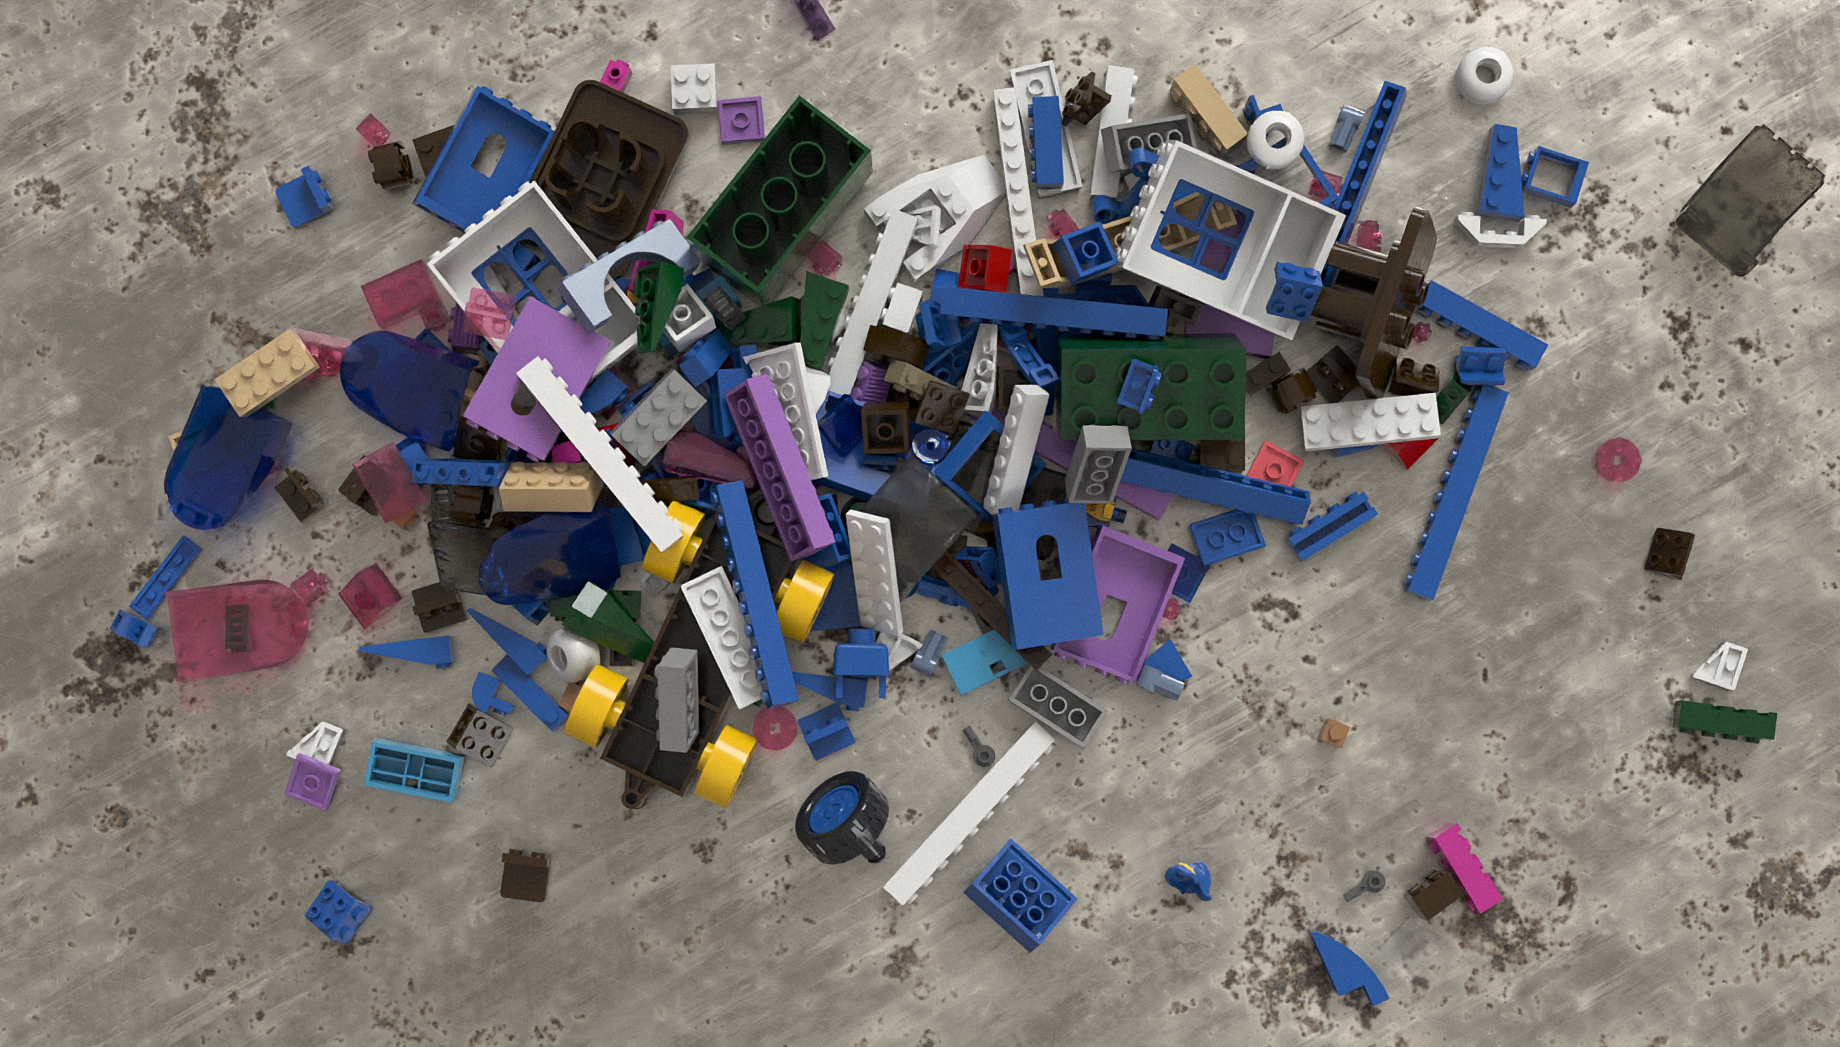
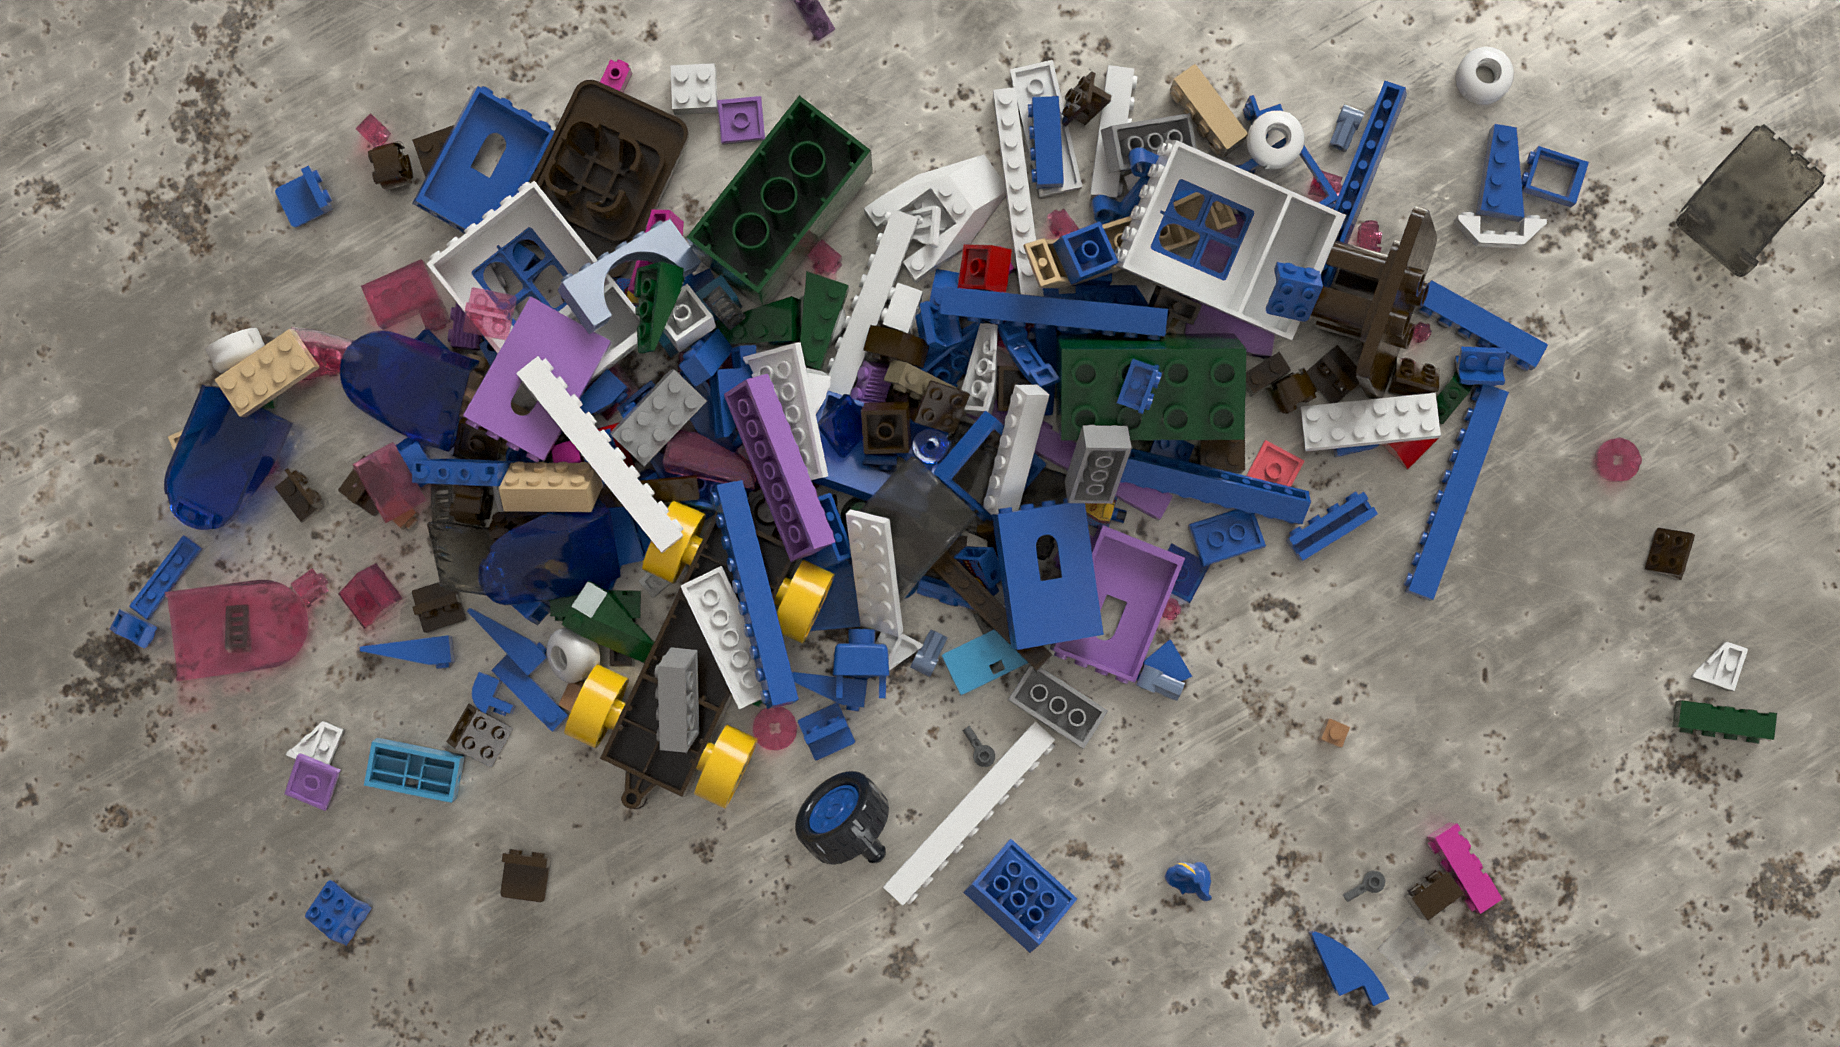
none -> white piece [205,328,265,373]

